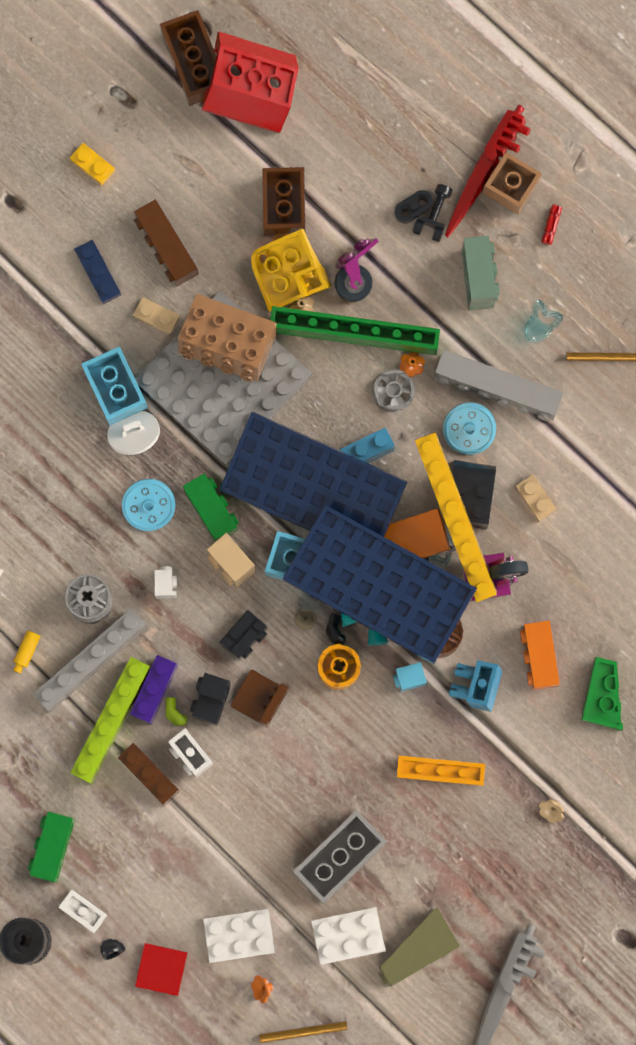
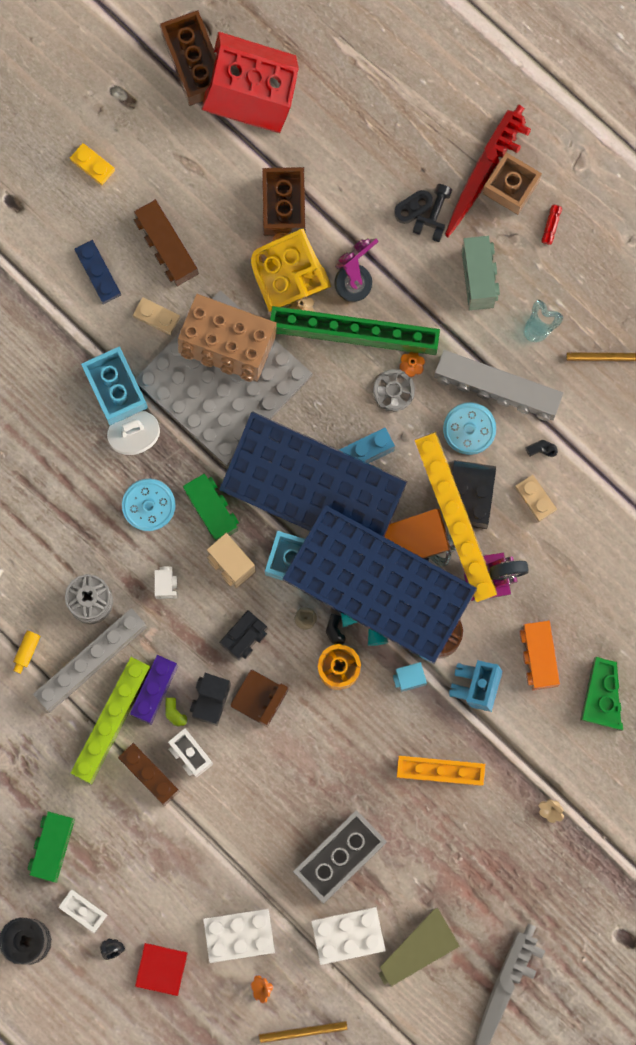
none -> black arm [525,440,558,457]

